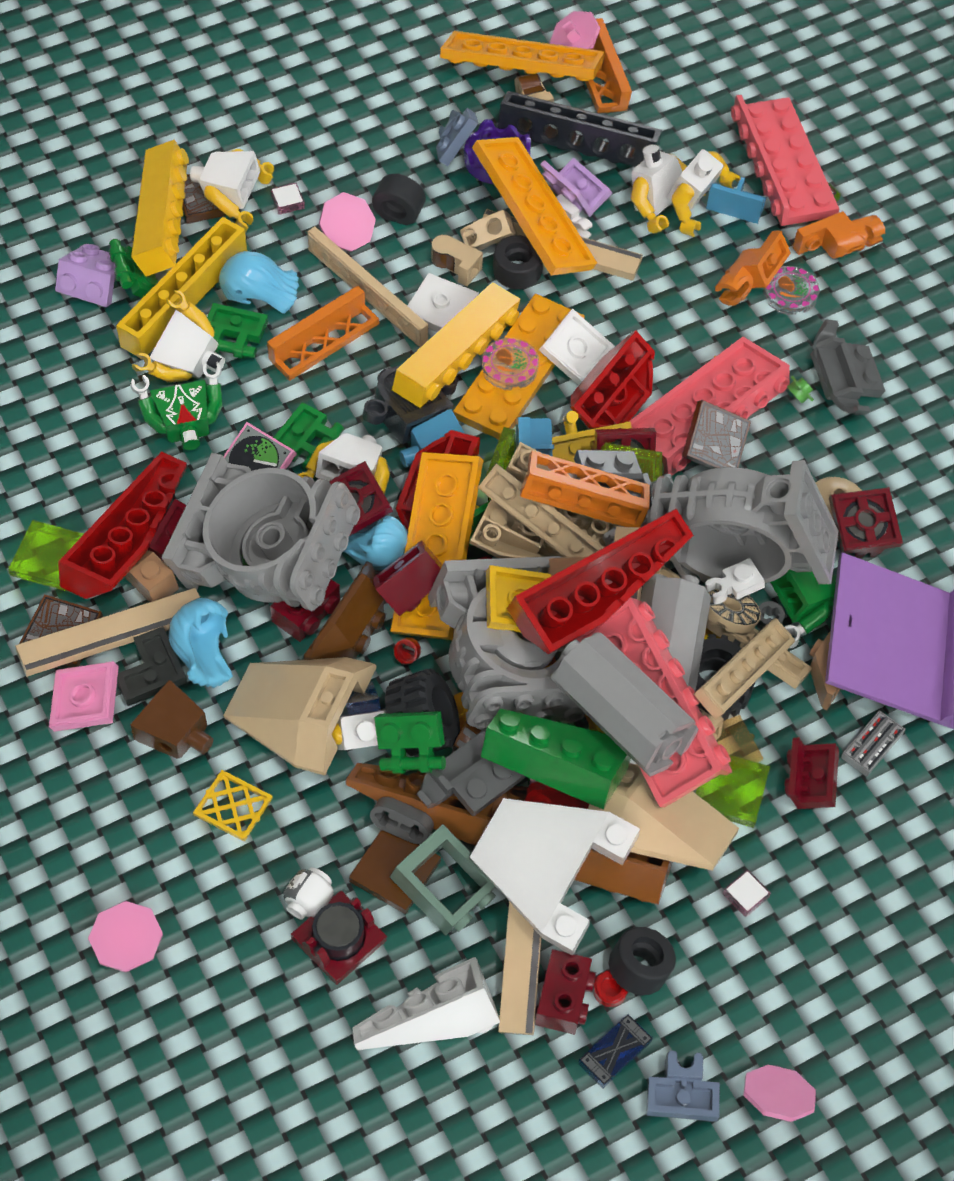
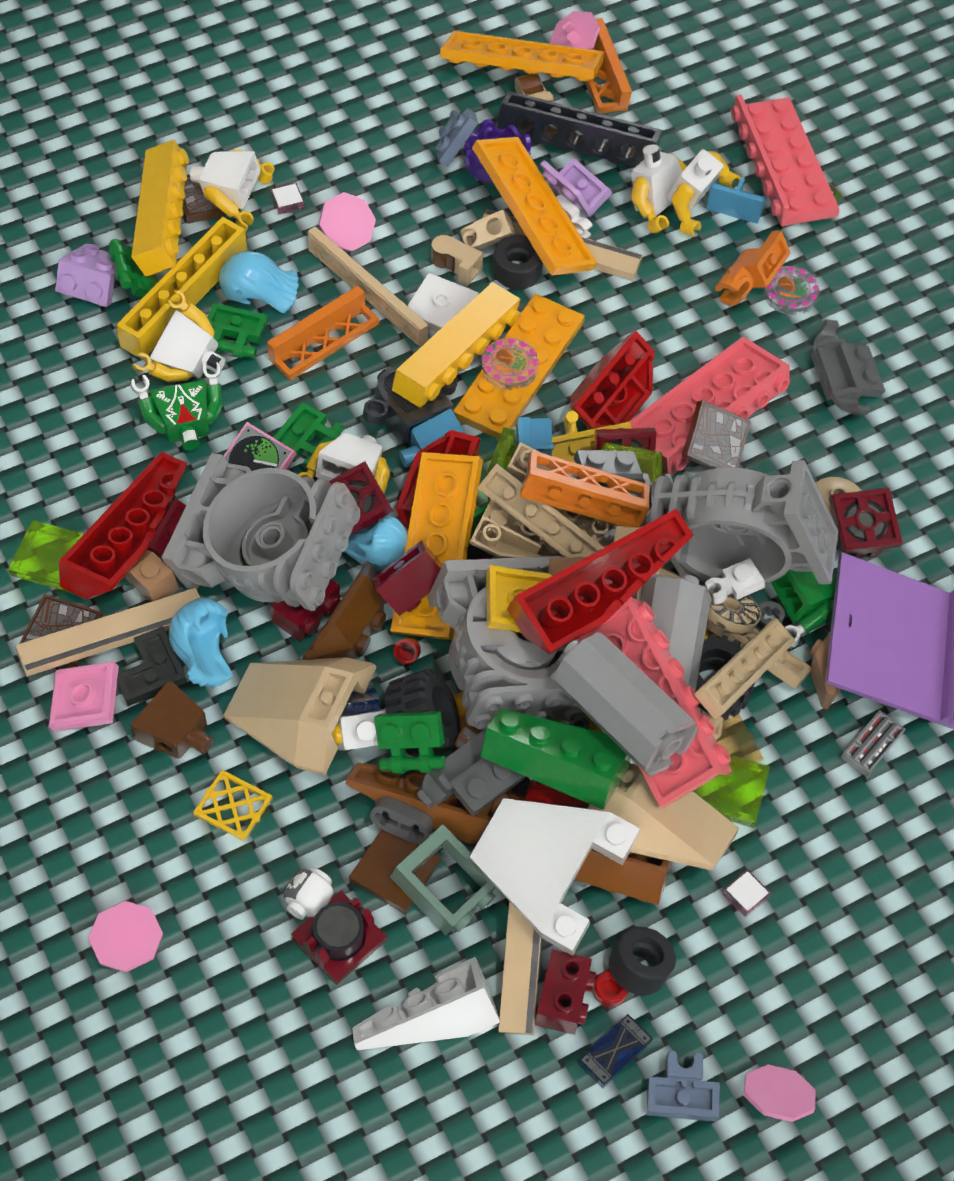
black tyre [372,174,426,225] -> none
white plate [539,309,615,385] -> none
dark red bracket [785,737,839,809] -> none
bright green plate [787,375,814,404] -> none
orange plate [793,211,885,259] -> none

